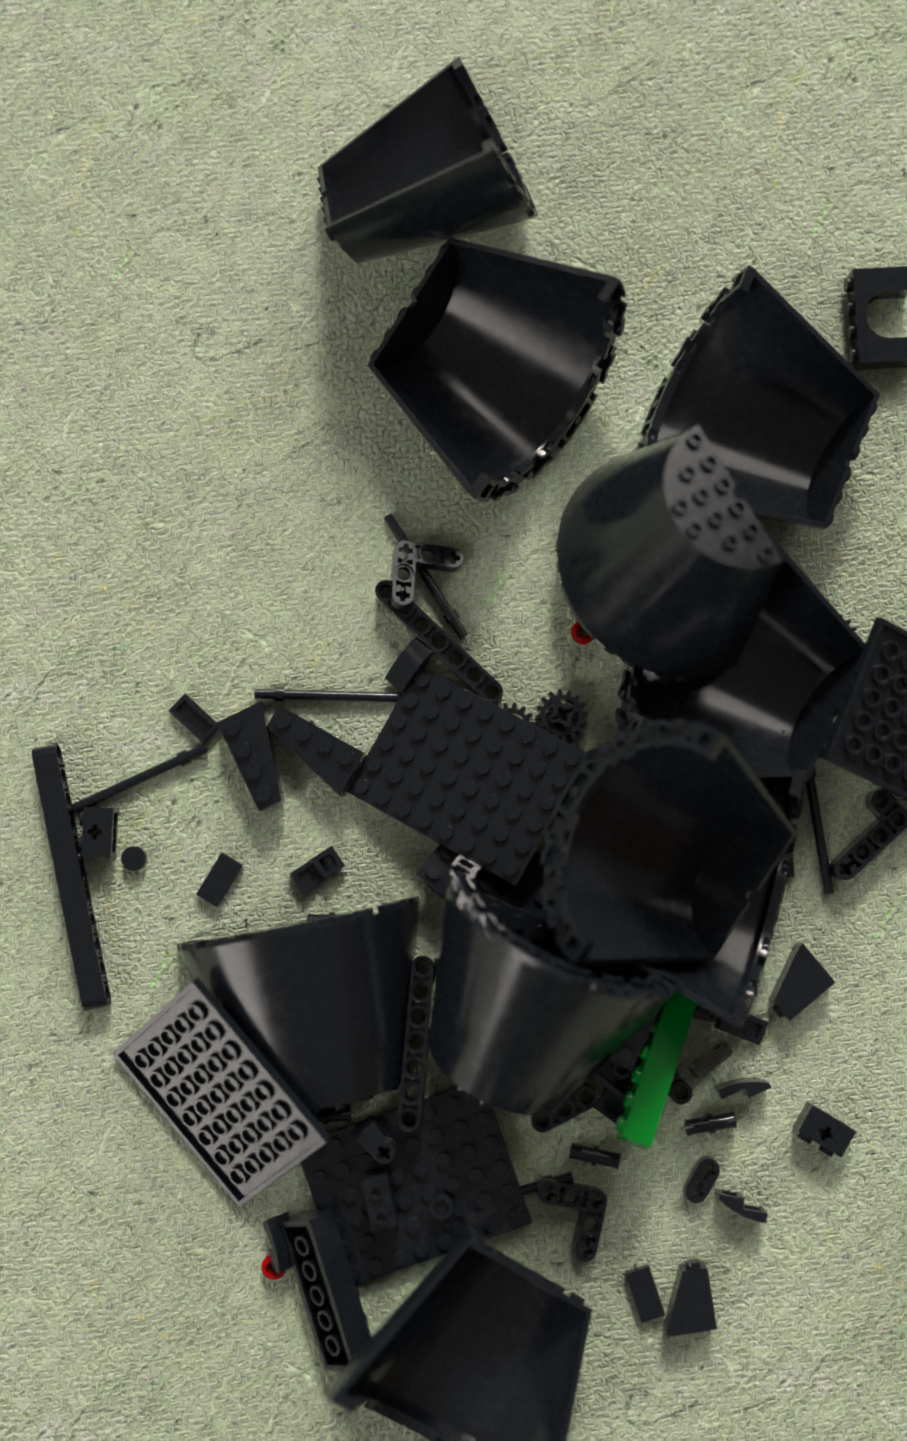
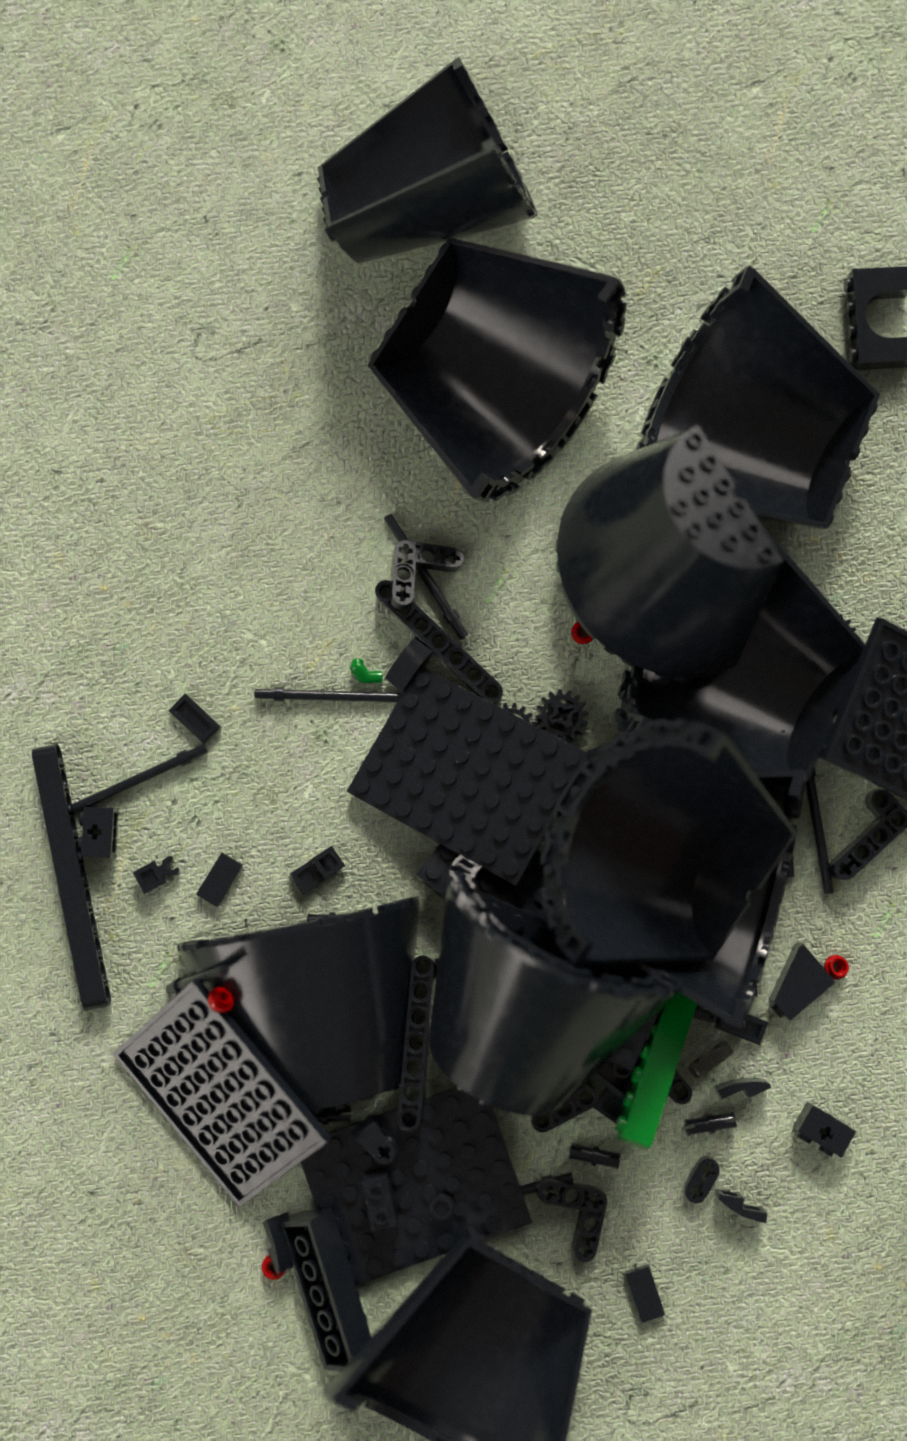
black tile [121,846,147,871] -> none
black wedge [217,701,284,812] -> none
black wedge [267,705,366,797] -> none
black slope [663,1259,717,1337] -> none
none -> black plate [133,856,180,894]
none -> black bar [166,965,229,994]
none -> red plate [208,987,233,1013]
none -> green arm [350,658,383,683]
none -> red plate [824,955,849,980]

